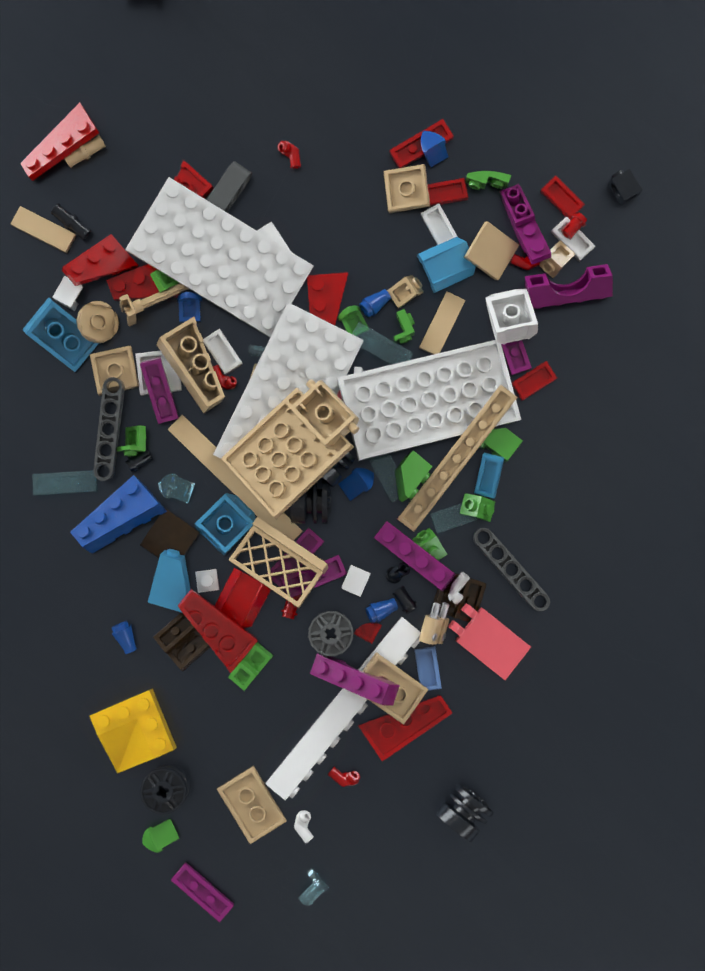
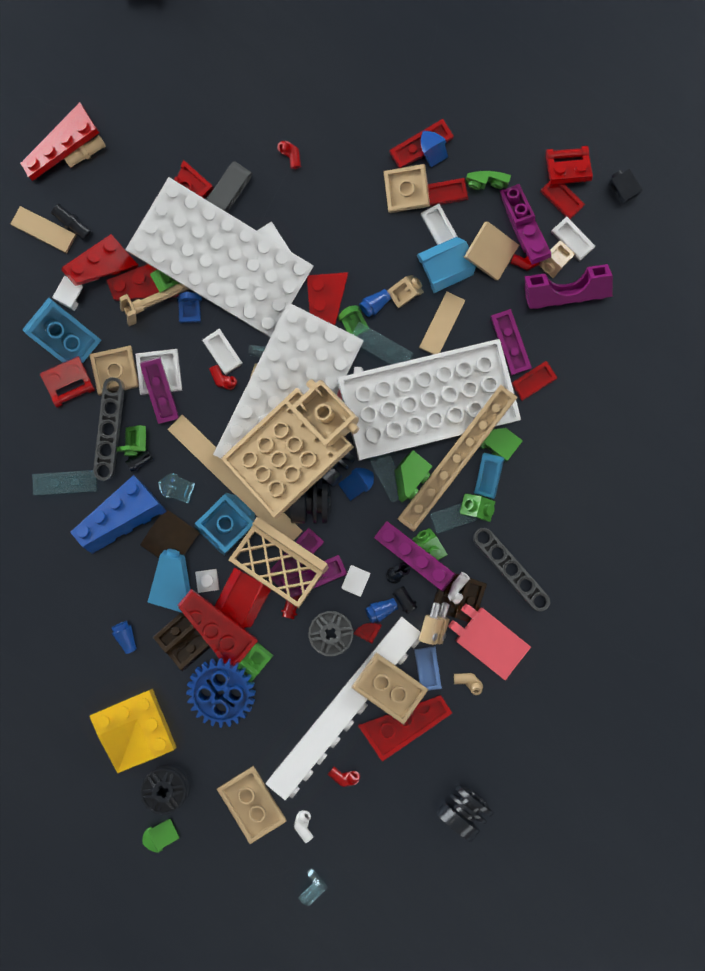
tan tile [77,301,119,343] -> none
tan wedge [156,317,225,413] -> none
magenta plate [171,862,234,923] -> none
magenta arch [310,654,400,706] -> none
bright green bracket [393,309,415,344] -> none
white slope [485,289,538,345] -> none
red pin [561,212,587,240] -> none
none -> red plate [40,356,95,408]
none -> blue gear [186,658,256,728]
none -> tan arm [454,673,483,695]
none -> red plate [546,146,593,185]

